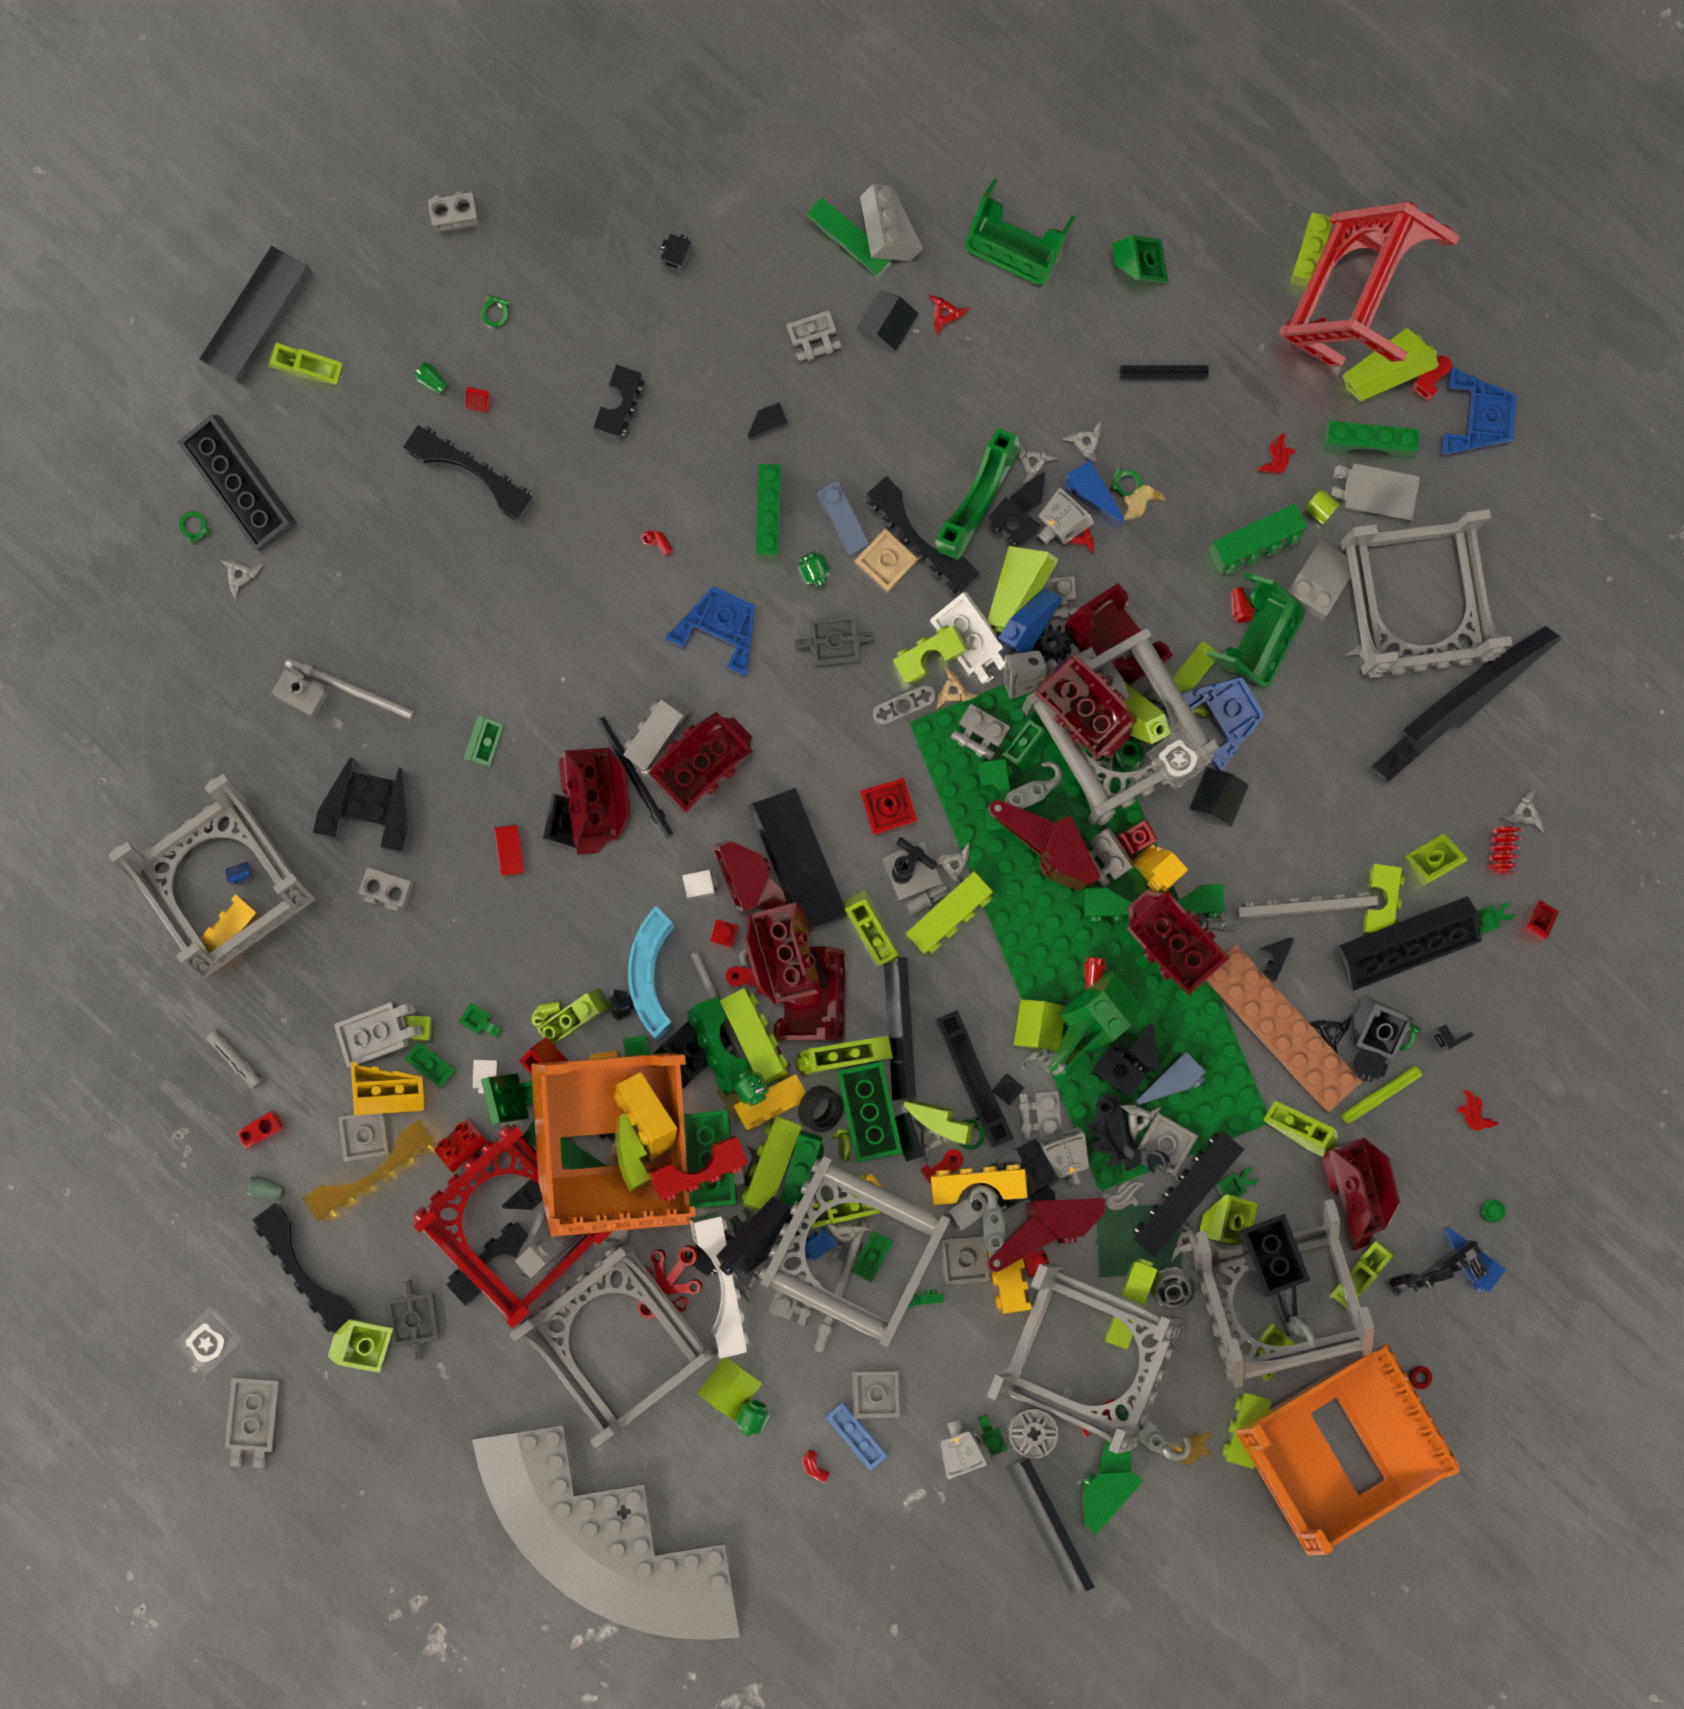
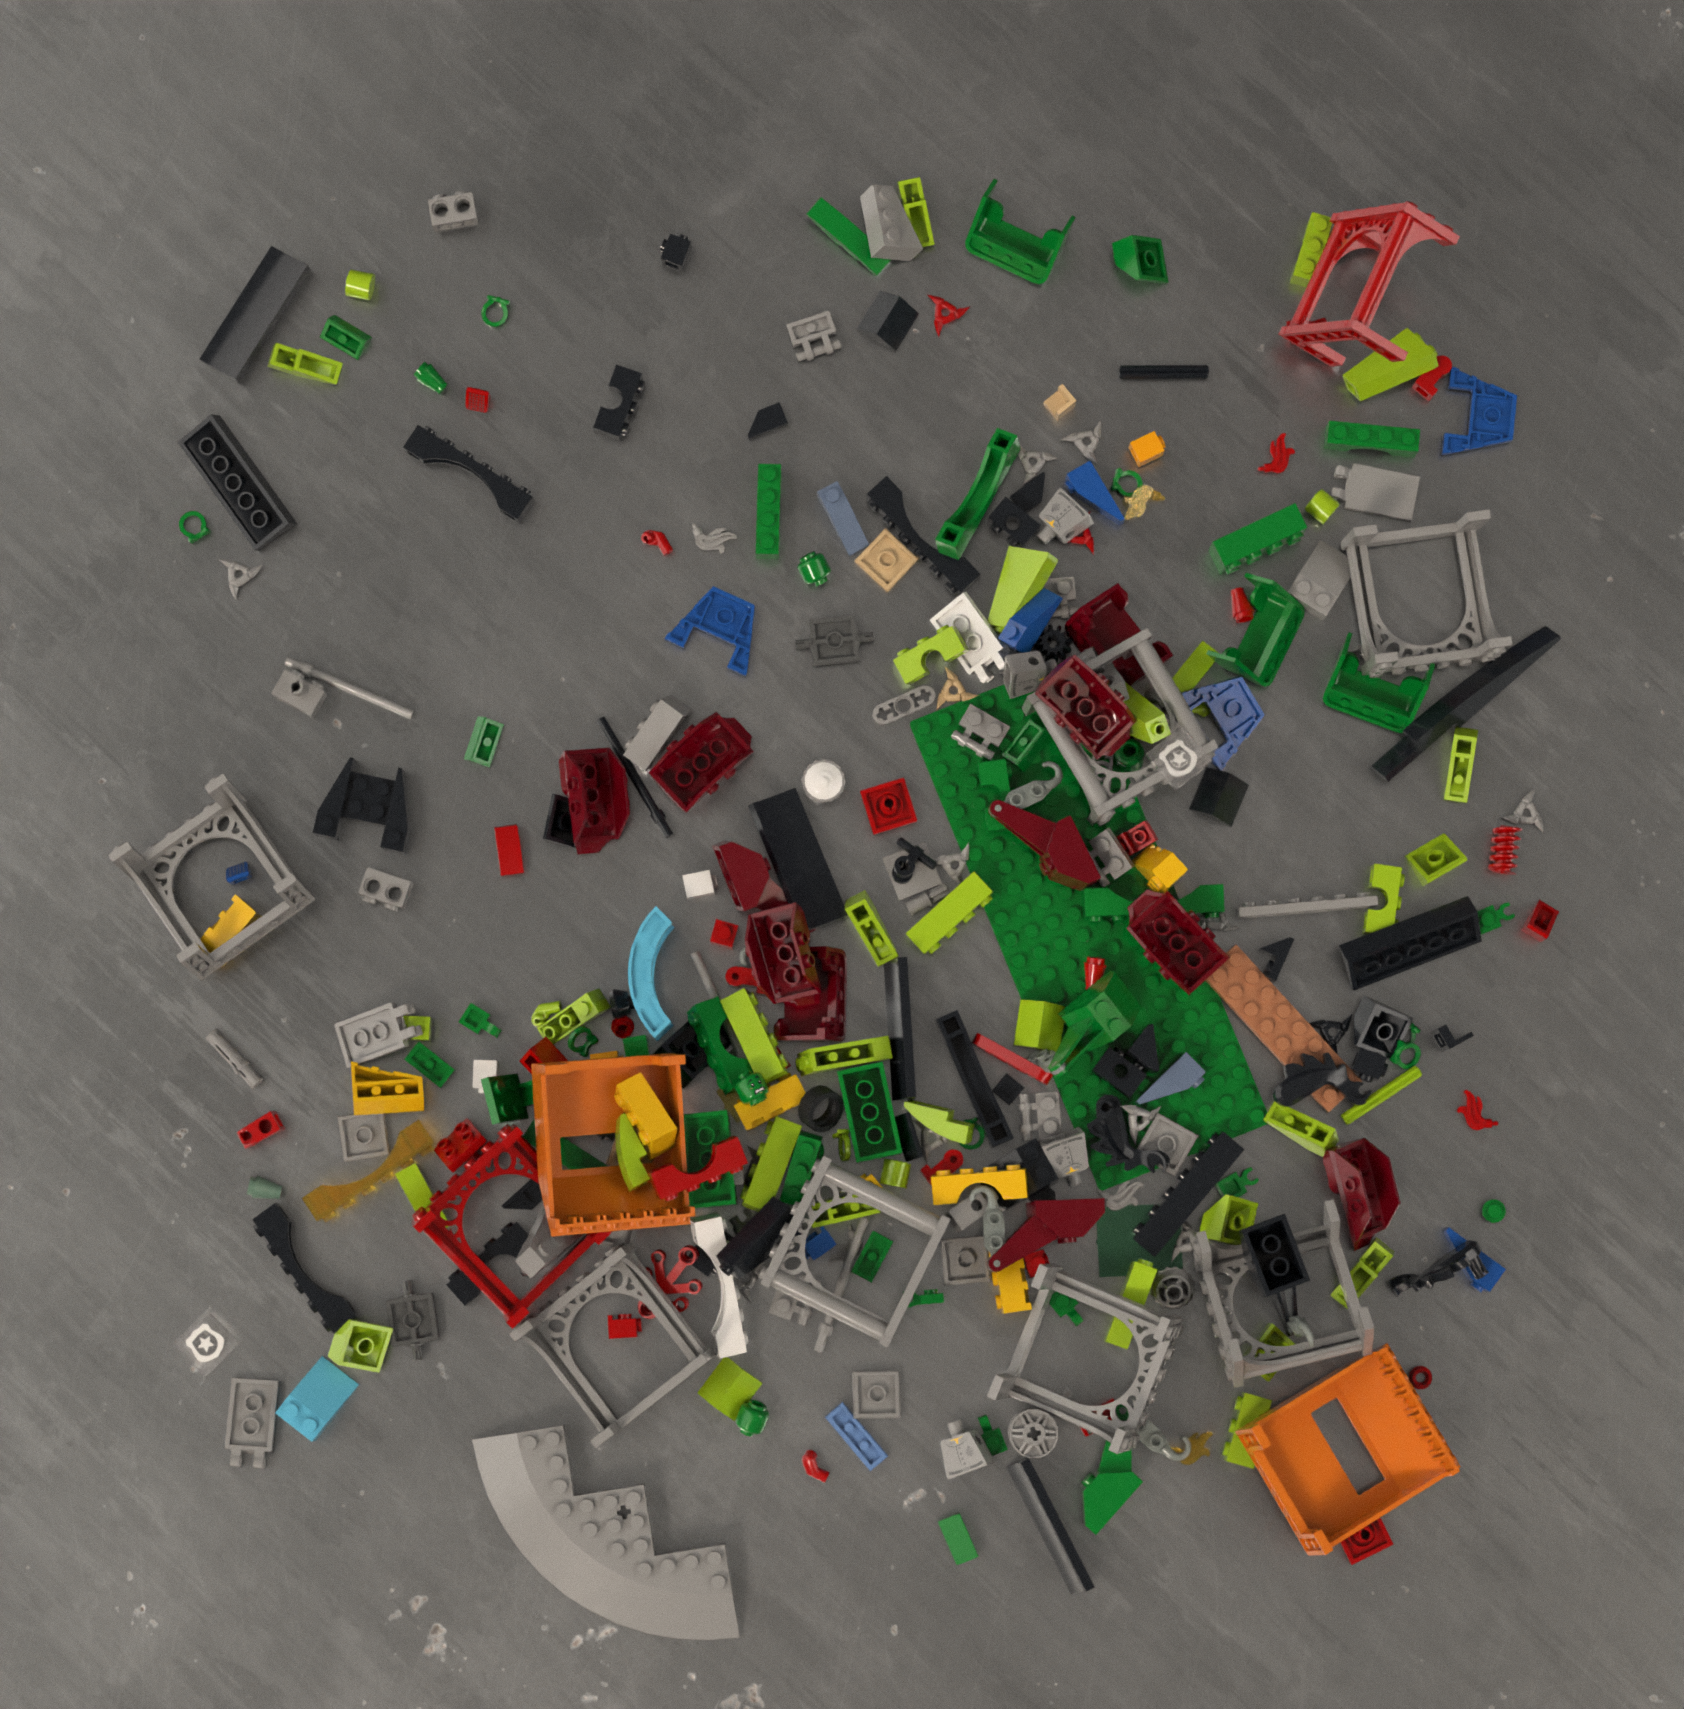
light grey piece [827,1223,872,1245] -> none
none -> medium azure slope [275,1356,359,1442]
none -> green slope [320,315,372,360]
none -> lime piece [345,269,375,301]
none -> lime slope [395,1163,449,1228]
none -> green piece [568,1026,599,1057]
none -> red brick [607,1314,642,1339]
none -> red plate [611,1016,634,1038]
none -> light grey piece [692,523,737,554]
none -> white piece [801,758,846,803]
none -> lime piece [879,1159,911,1189]
none -> lime slope [897,177,935,247]
none -> green slope [938,1512,979,1565]
none -> red beam [971,1033,1053,1086]
none -> tan panel [1043,384,1077,421]
none -> green plate [1049,1291,1084,1326]
none -> light orange brick [1128,431,1166,468]
none -> black animal [1272,1053,1371,1107]
none -> green windscreen [1323,632,1435,733]
none -> red plate [1340,1517,1394,1565]
none -> green piece [1389,1040,1421,1069]
none -> lime slope [1444,726,1478,803]

